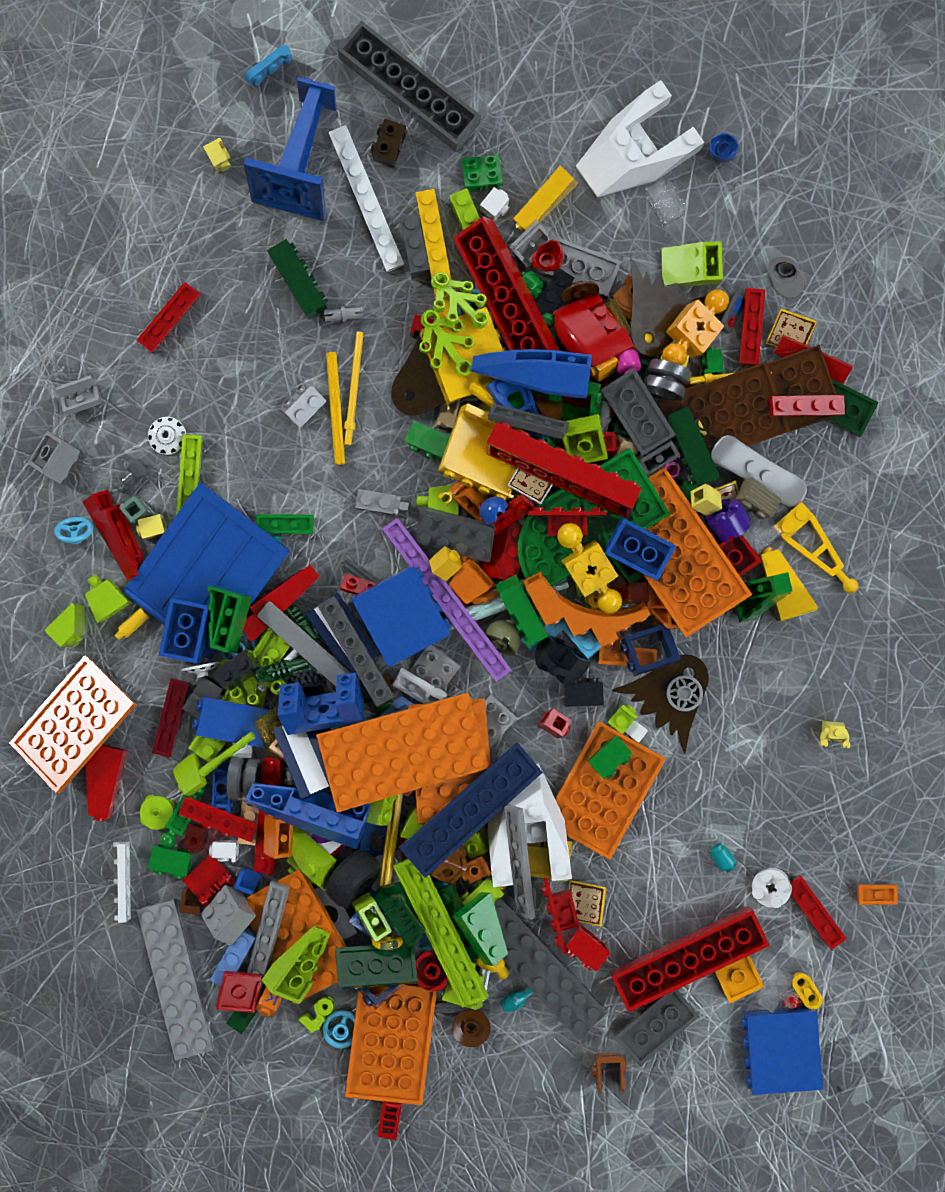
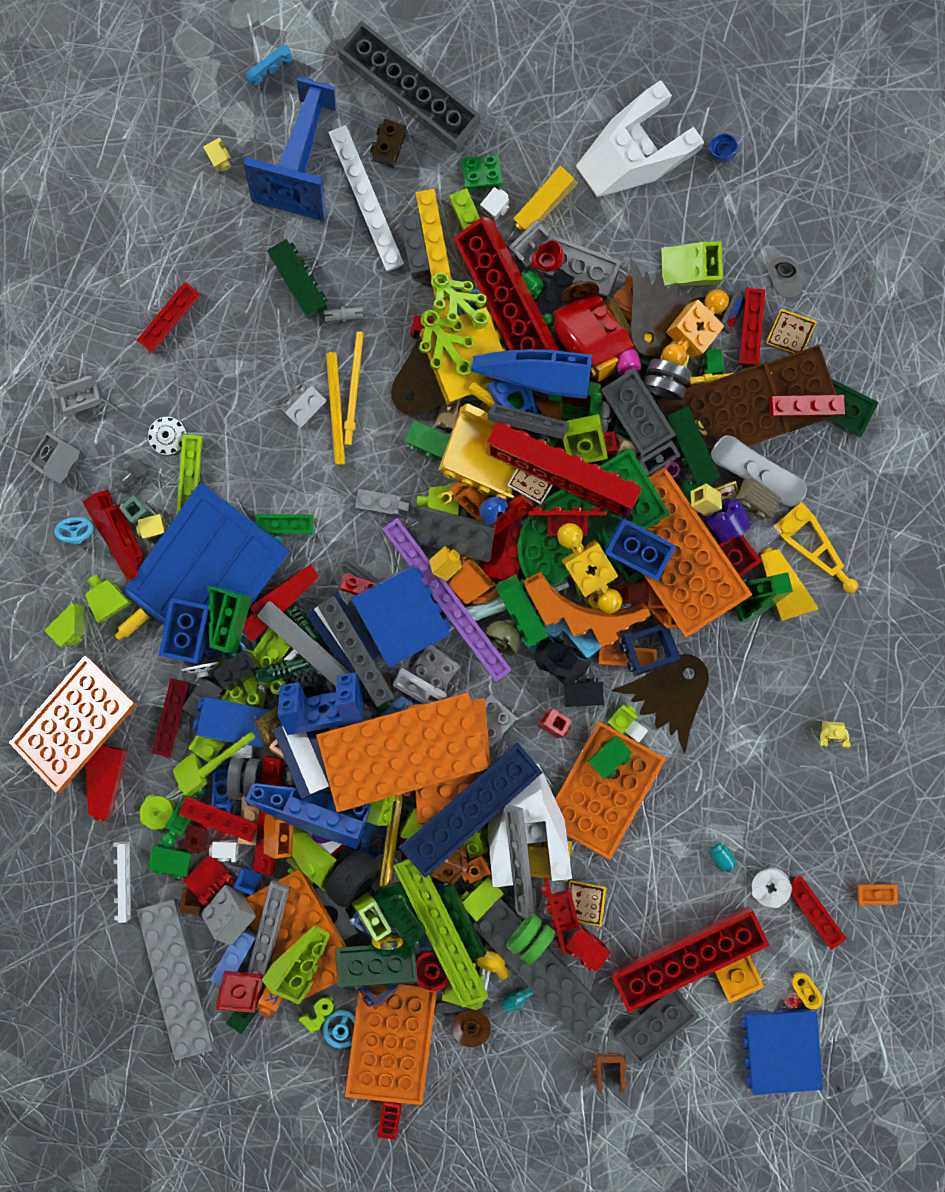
wedge [452,892,508,966] -> none
clear brick [644,178,686,227] -> none
light grey wheel [666,675,703,711] -> none
red tile [774,334,853,384] -> none
none -> bright green wheel [506,913,555,966]

